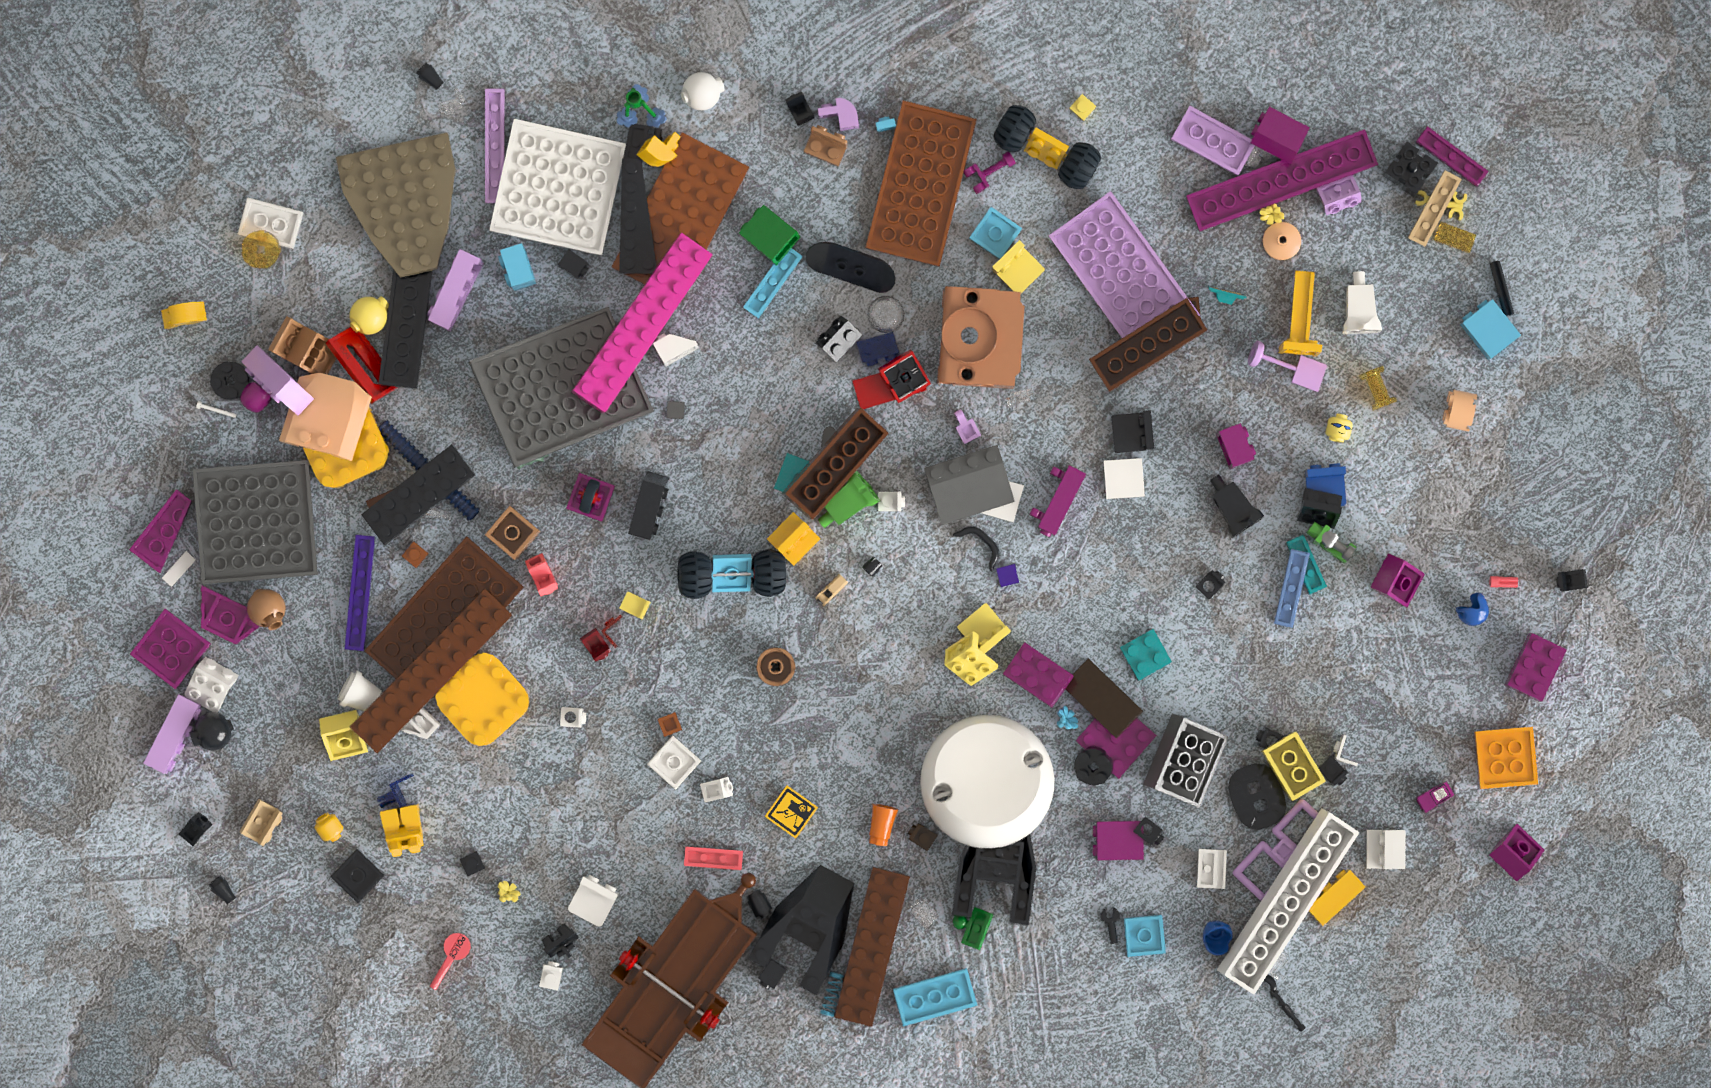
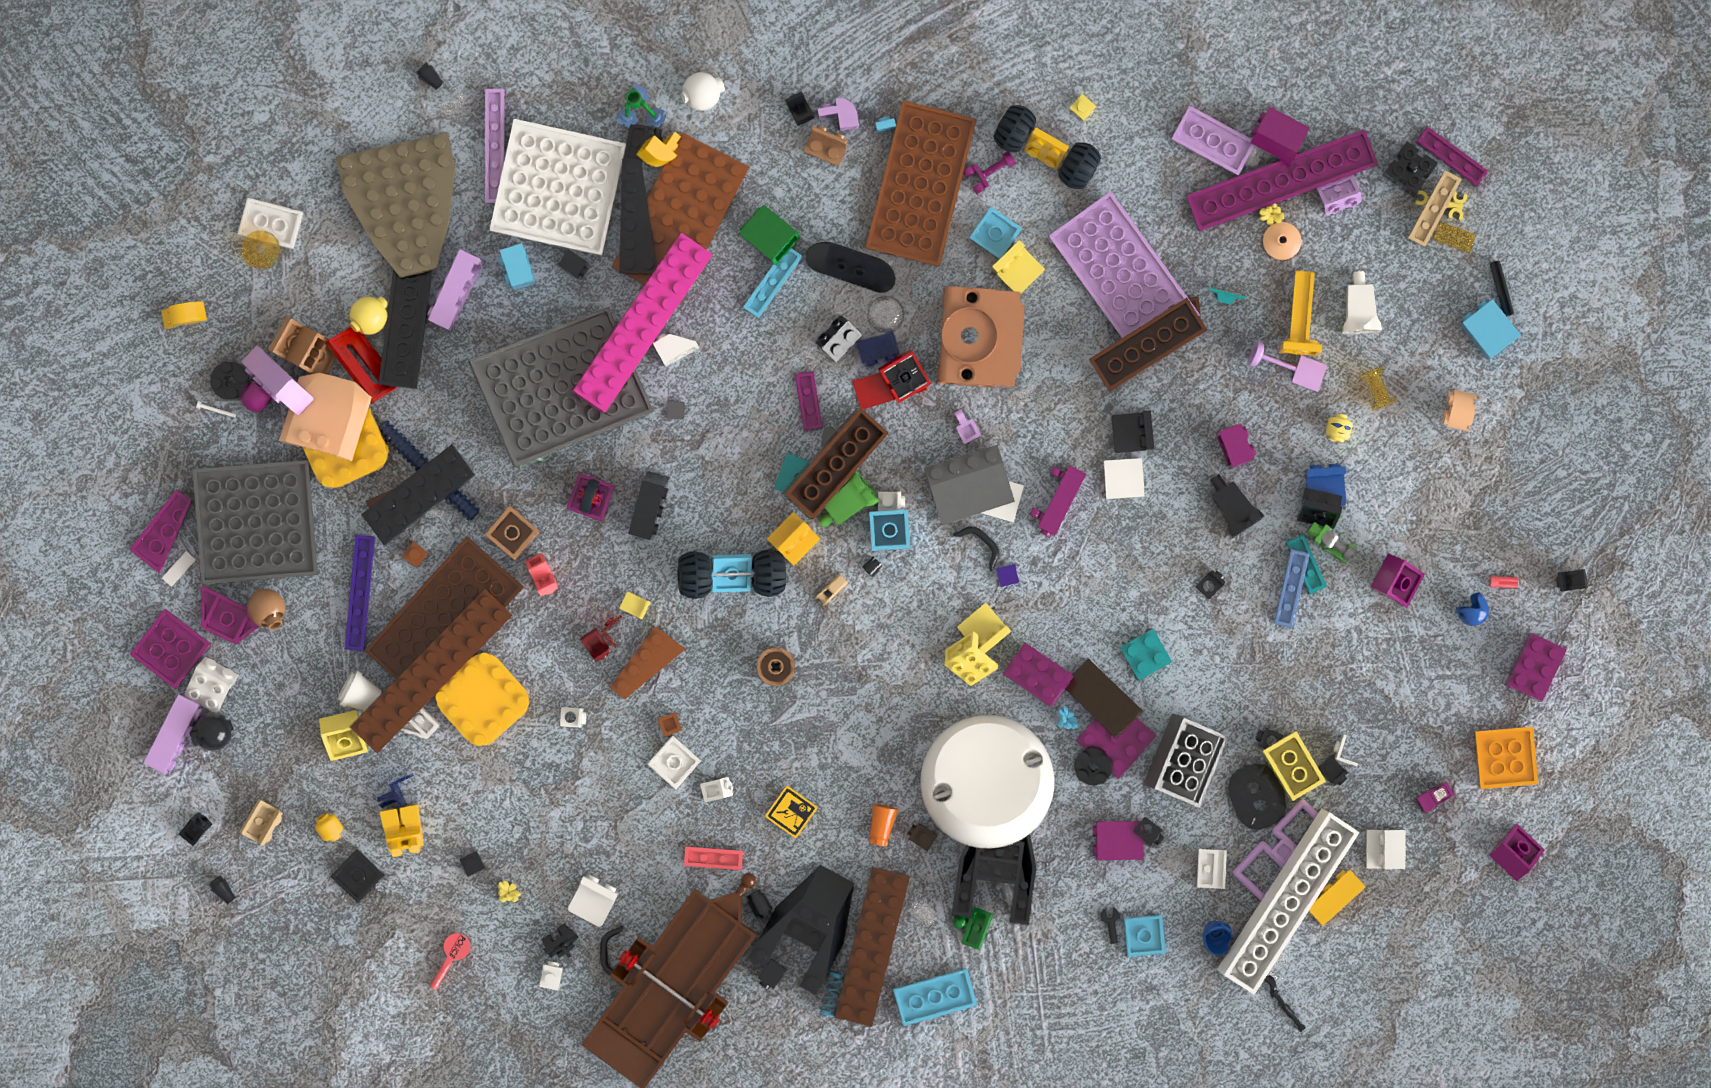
none -> black animal [600,926,624,976]
none -> dark orange wing [609,626,686,699]
none -> magenta tile [795,371,823,431]
none -> medium azure brick [869,510,910,551]

